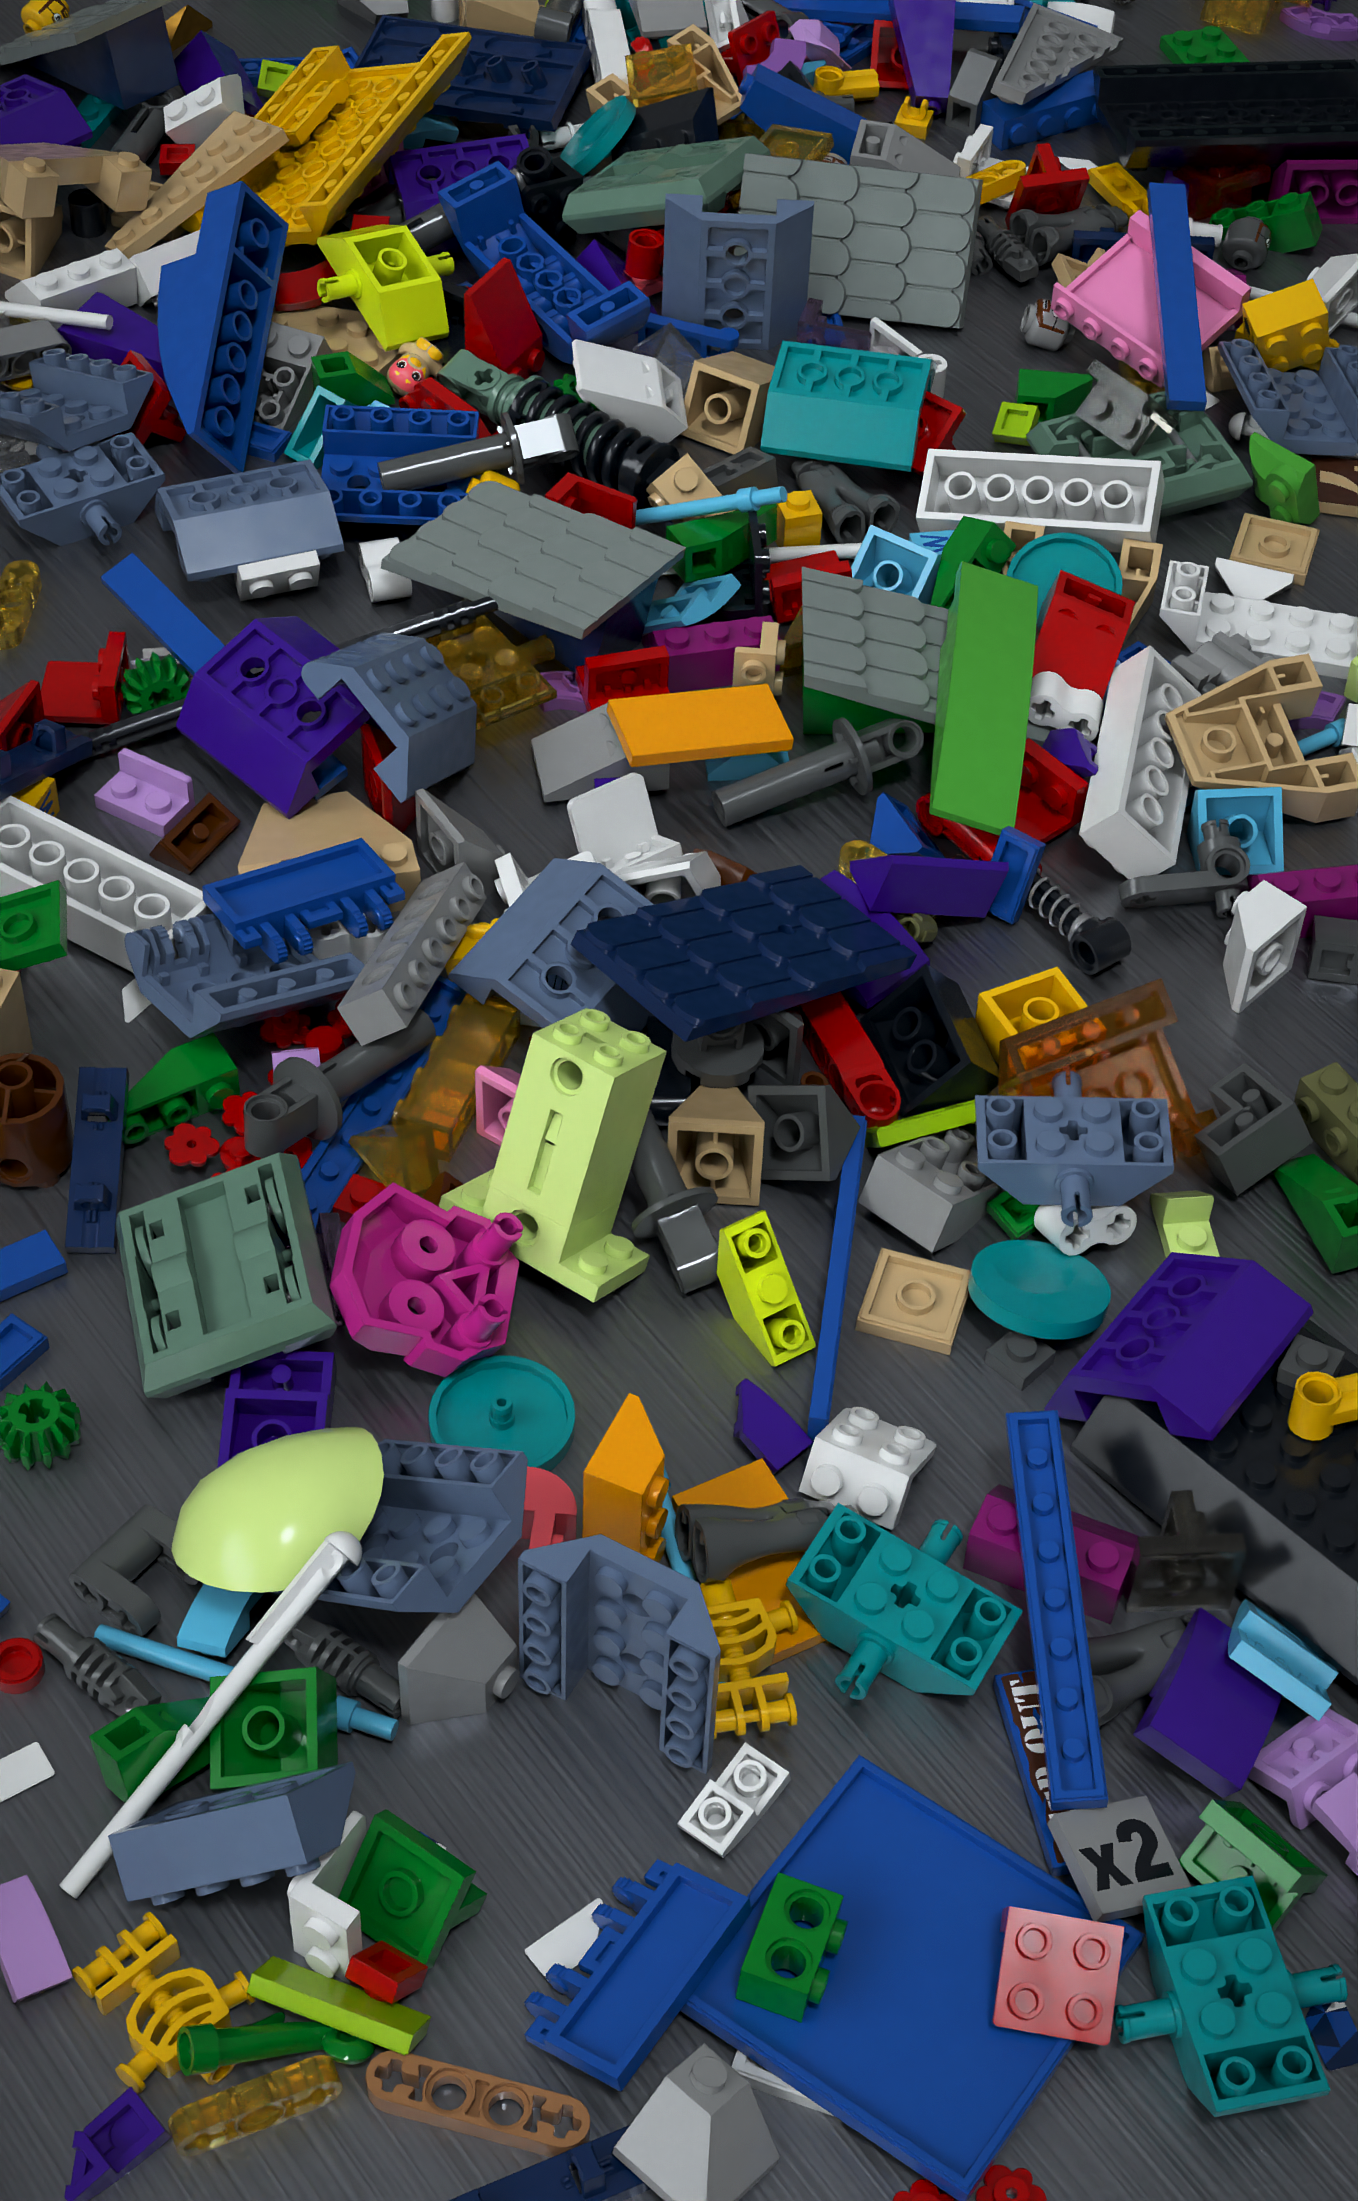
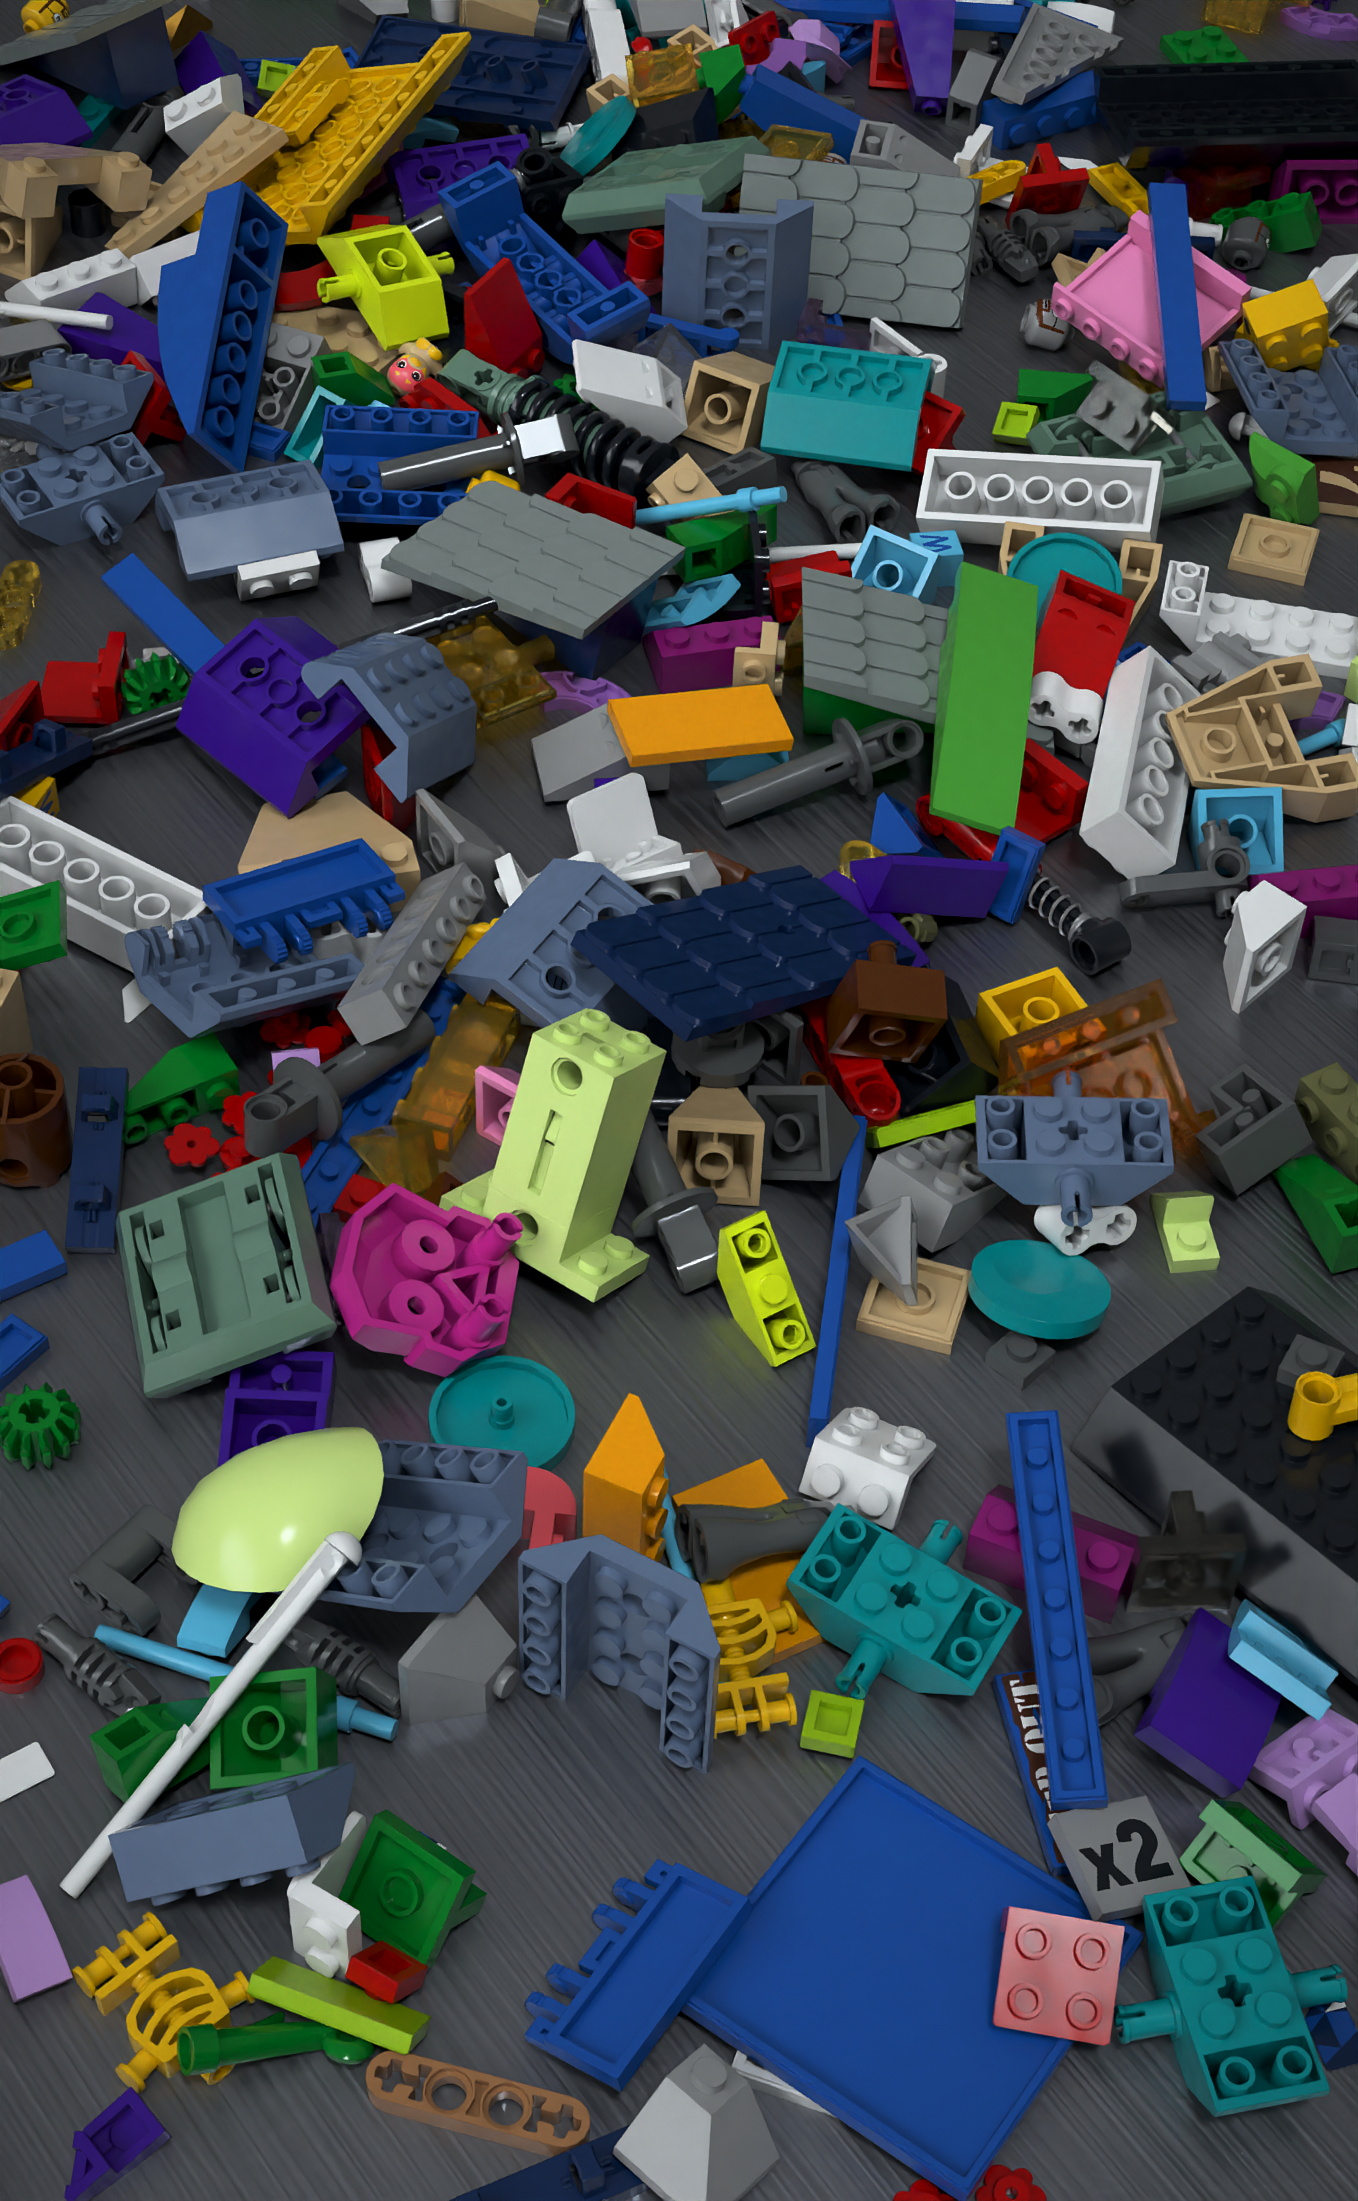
lavender bracket [94,748,195,838] -> none
reddish brown slope [149,792,241,875] -> none
red plate [159,144,196,176] -> none
clear yellow beam [168,2055,343,2156] -> none
white sticker [525,1898,603,1981] -> none
red bracket [575,645,670,712] -> none
white slope [677,1742,791,1858] -> none
dark purple slope [733,1378,813,1475] -> none
green brick [735,1872,848,2023] -> none
yellow slope [775,490,823,547] -> none
yellow piece [813,66,880,102] -> none
yellow tile [894,96,934,140] -> none
green slope [930,516,1017,609] -> none
green tile [986,1191,1040,1240] -> none
dark purple slope [1042,728,1098,778] -> none
dark purple slope [1044,1252,1314,1441] -> none
white slope [1215,557,1294,600] -> none
none -> green slope [695,44,746,124]
none -> lime plate [800,1690,865,1758]
none -> reddish brown brick [826,940,948,1063]
none -> light grey slope [844,1196,918,1306]

